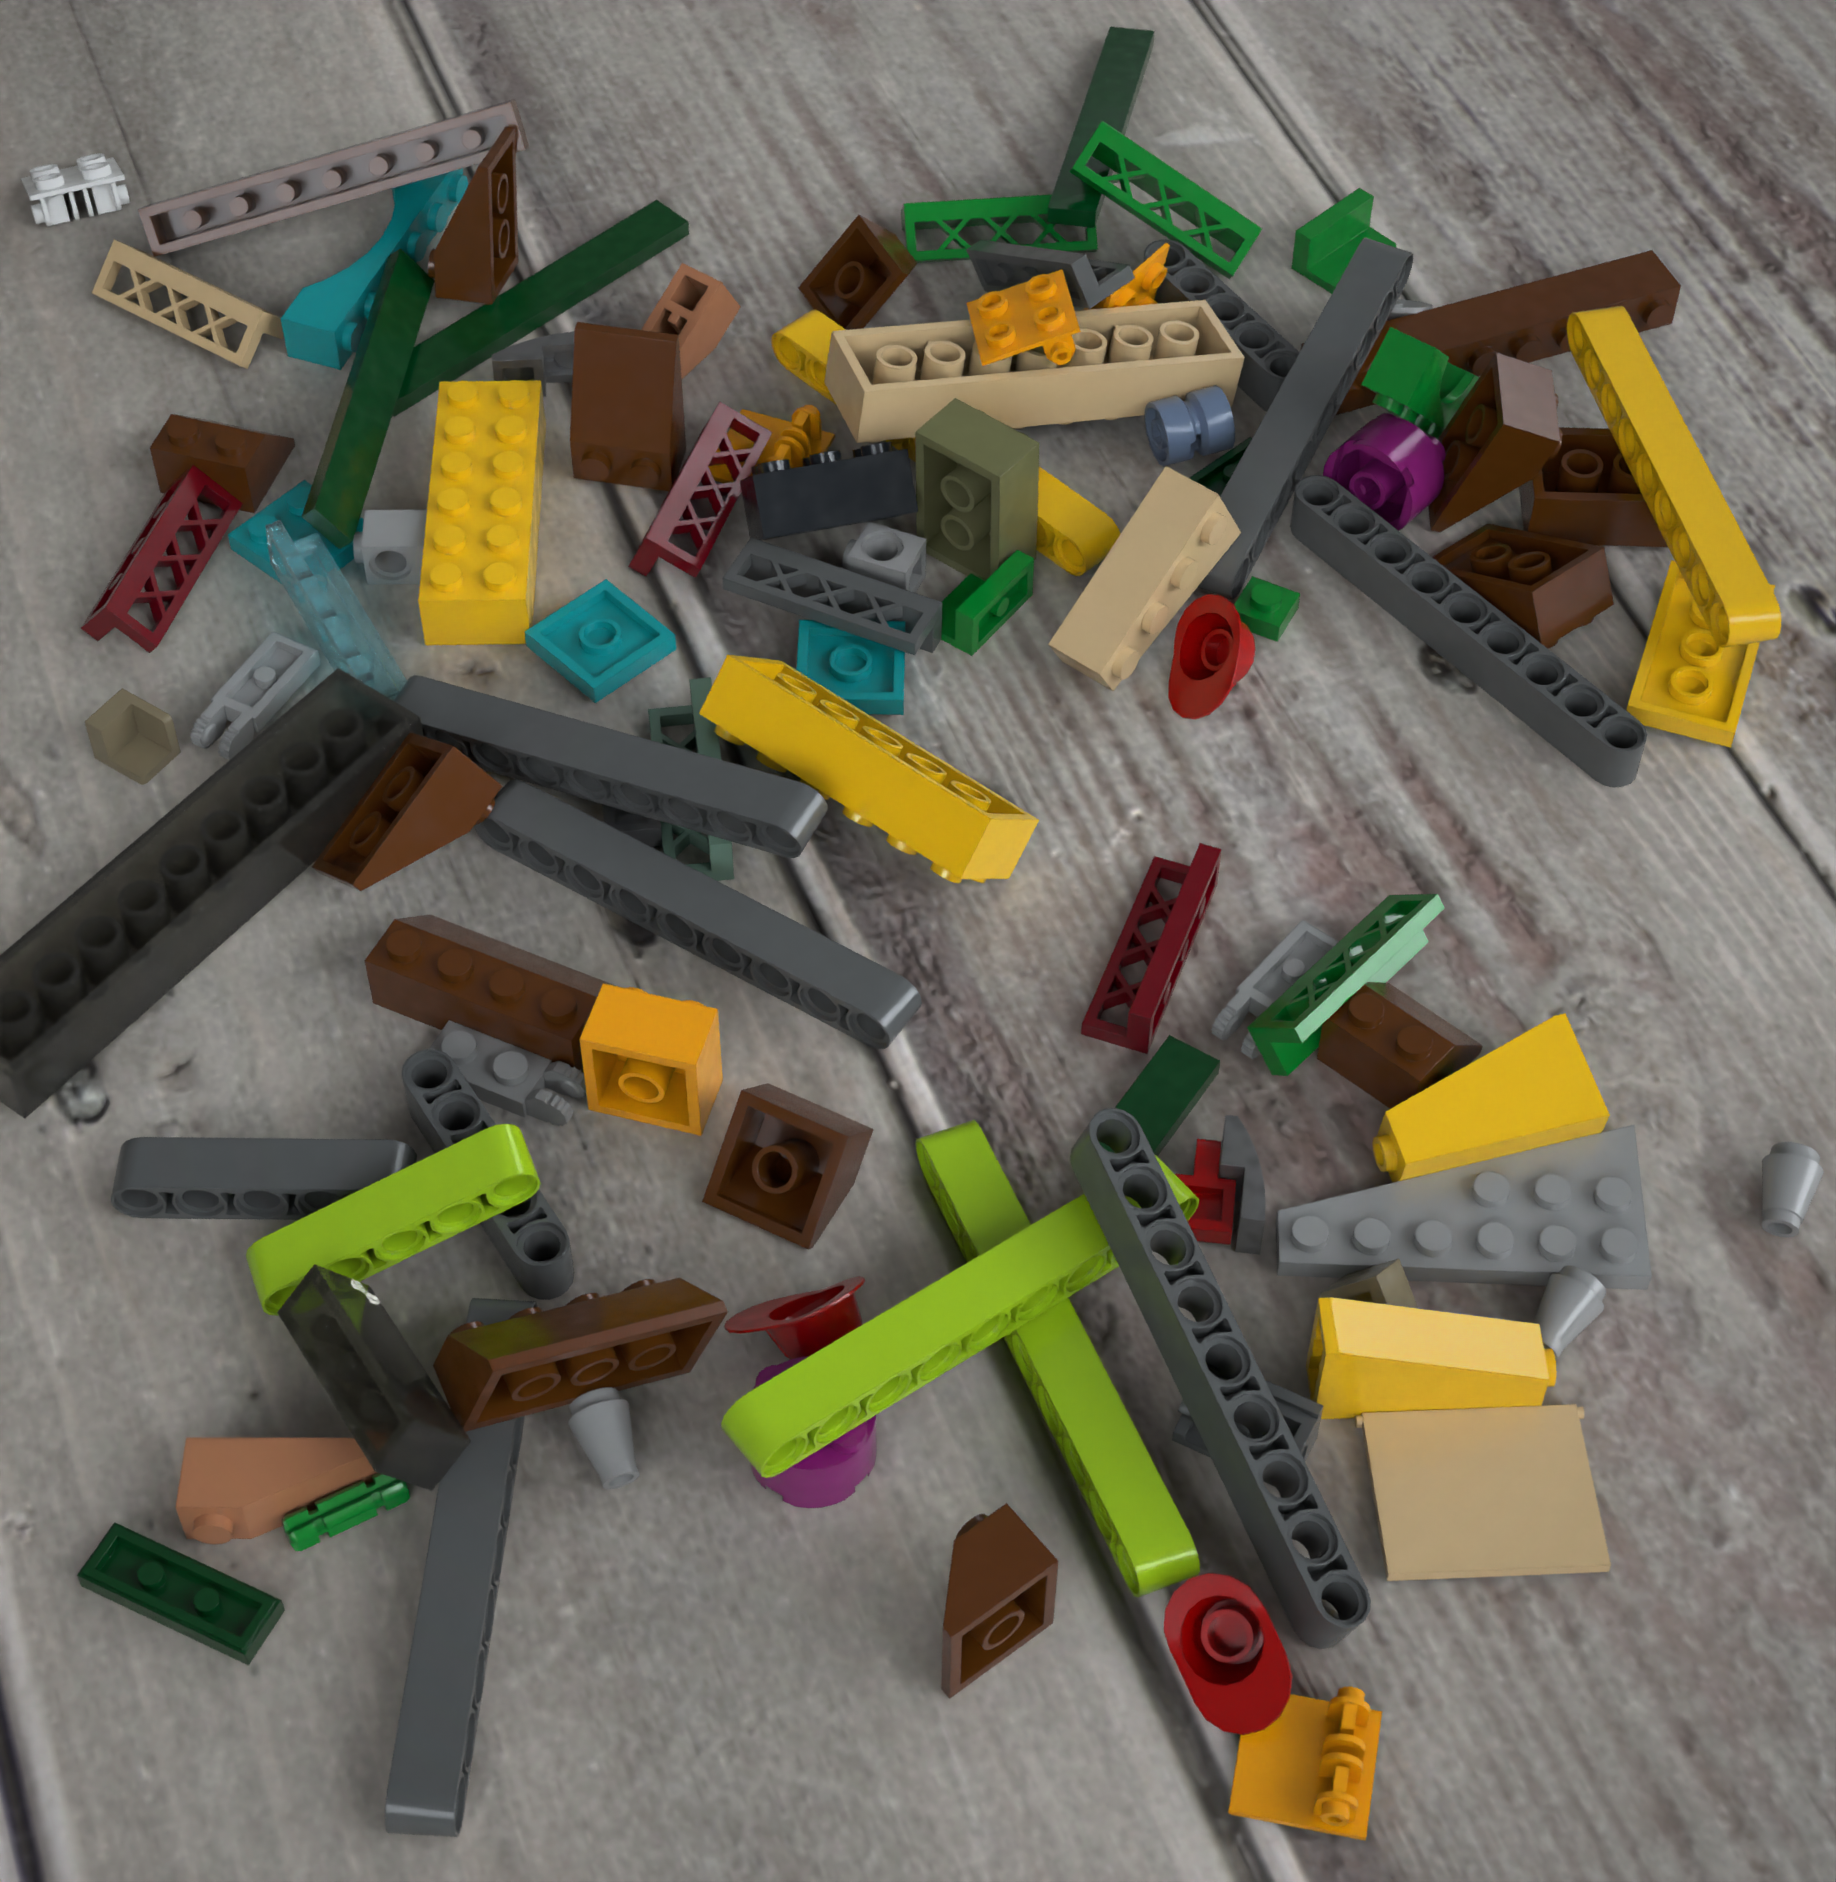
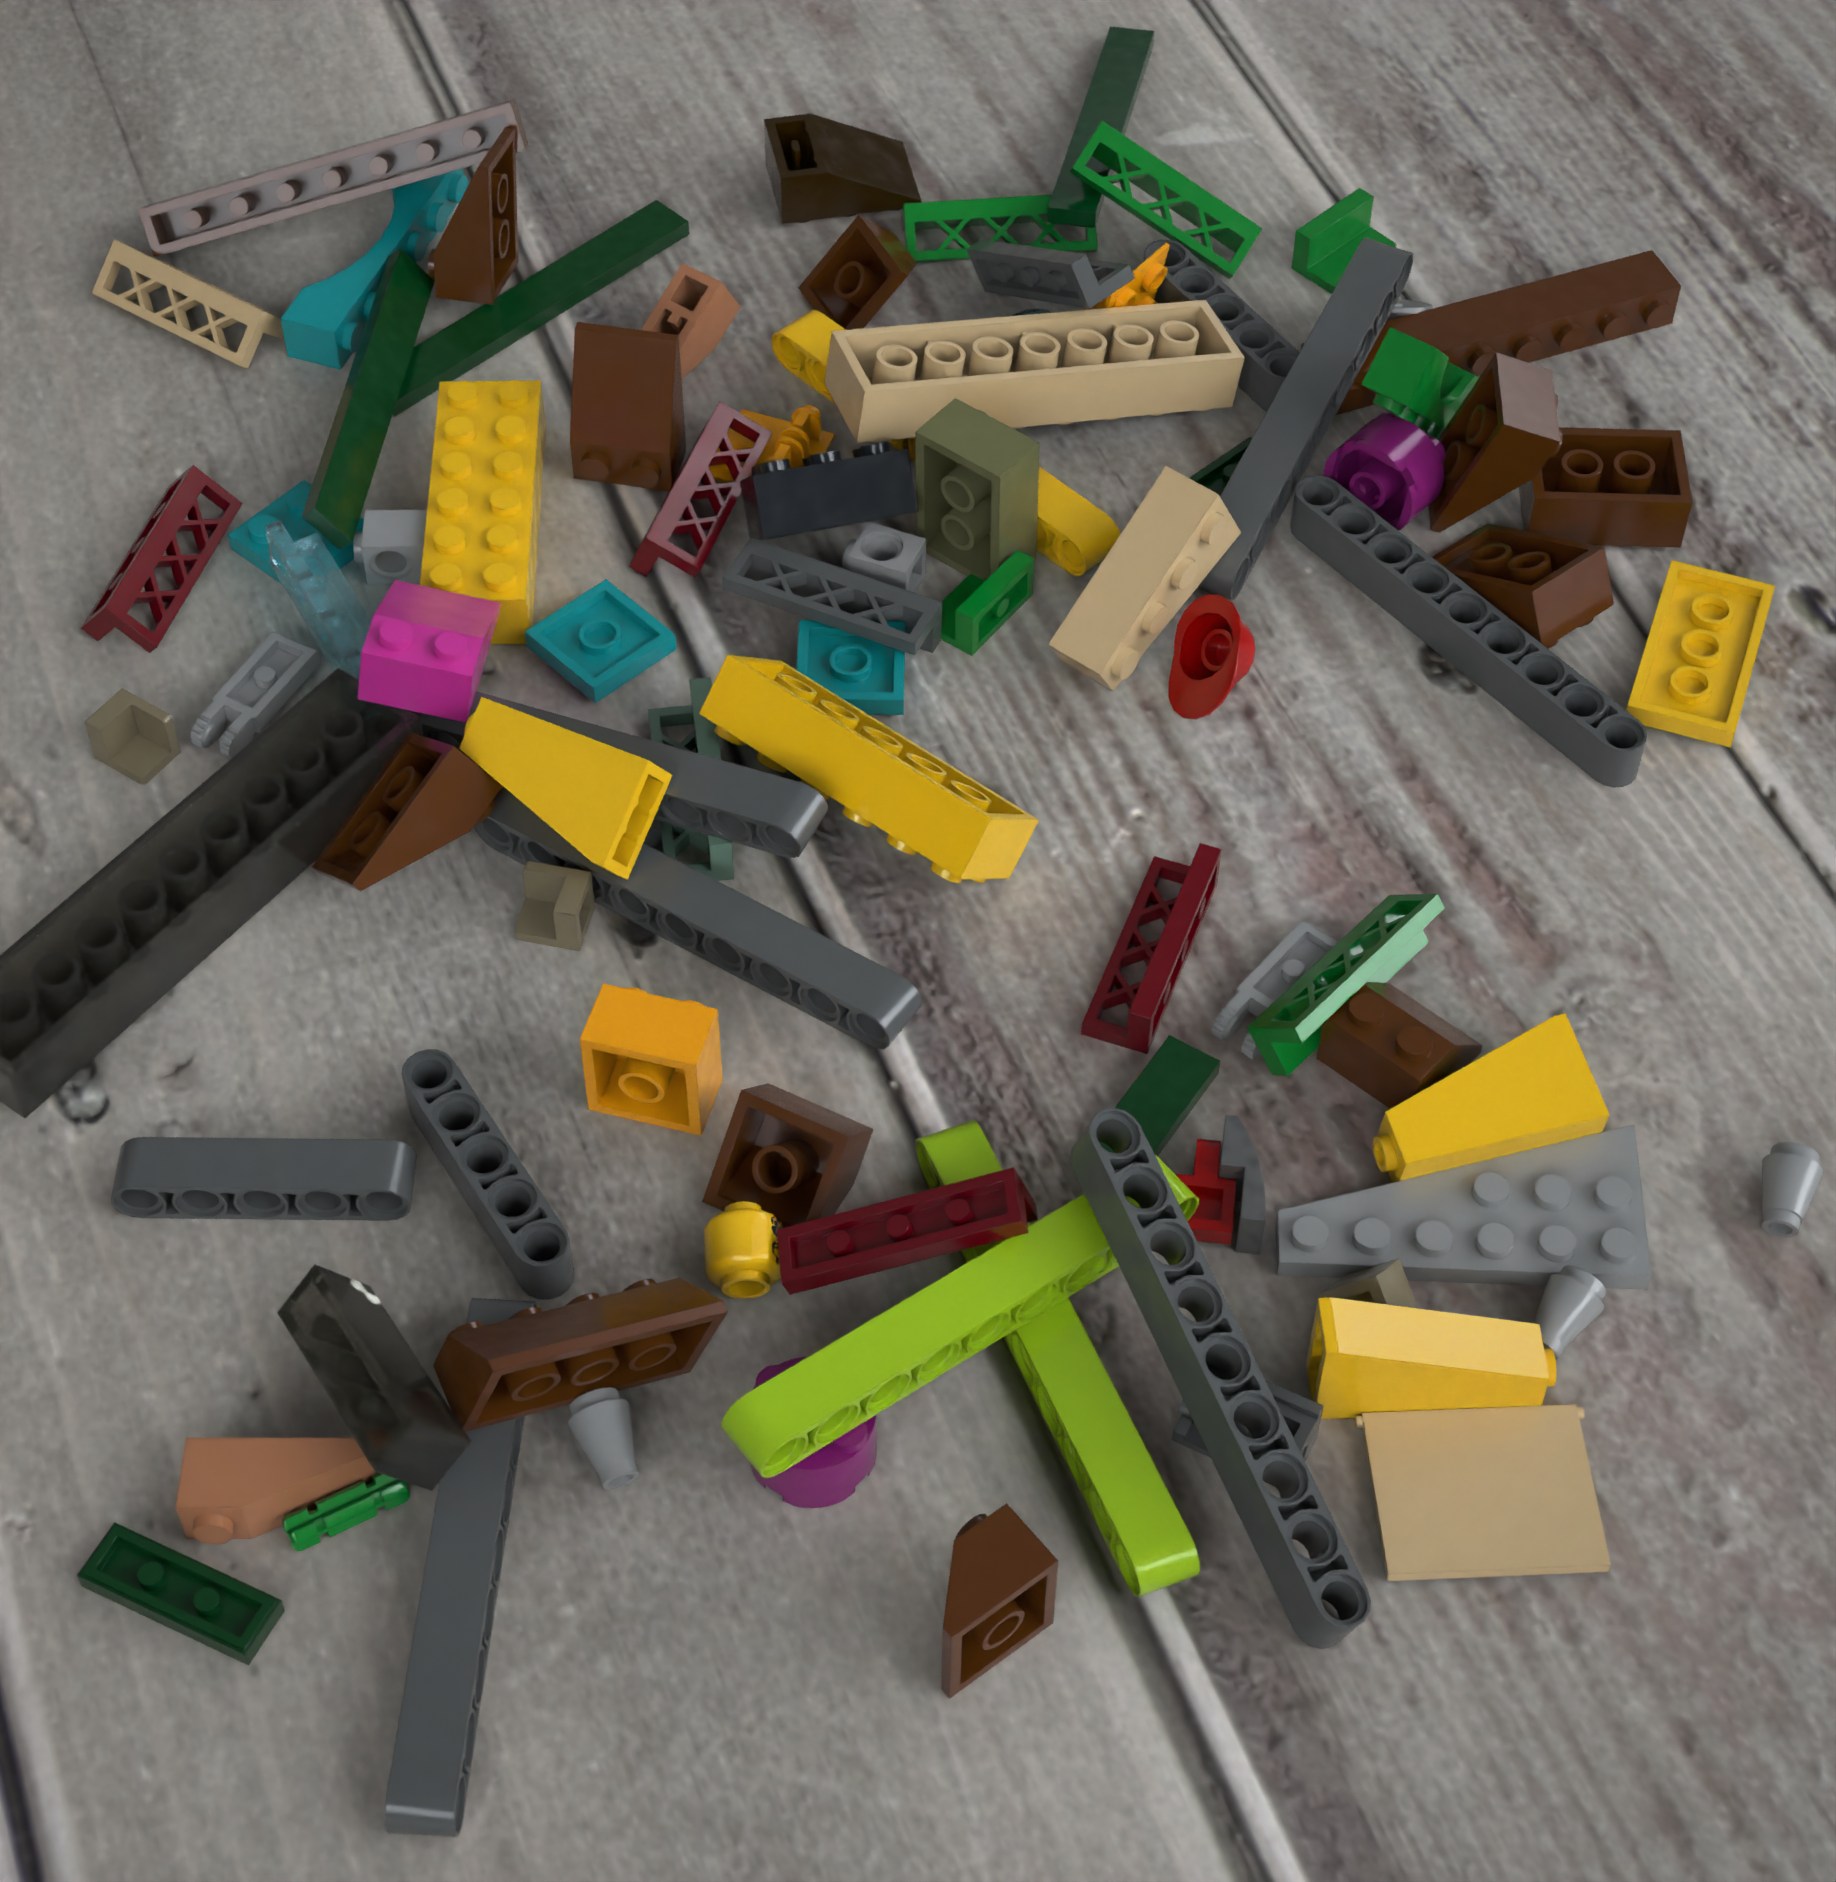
white hinge [21,154,130,227] -> none
reddish brown slope [150,414,295,514] -> none
lime beam [246,1124,541,1316] -> none
reddish brown slope [364,915,619,1073] -> none
light grey hinge [429,1020,586,1126] -> none
flat silver slope [492,331,575,397] -> none
red piece [724,1276,865,1359] -> none
light orange hinge [966,269,1081,366] -> none
sand blue wheel [1145,385,1235,467] -> none
red piece [1164,1573,1292,1735] -> none
light orange hinge [1228,1686,1382,1841] -> none
green plate [1234,576,1300,642] -> none
yellow beam [1567,306,1781,648] -> none
none -> dark pink slope [357,580,501,723]
none -> yellow slope [459,697,673,880]
none -> dark tan panel [514,861,595,951]
none -> yellow head [704,1201,783,1299]
none -> dark brown slope [764,113,921,224]
none -> dark red fence [777,1167,1038,1295]

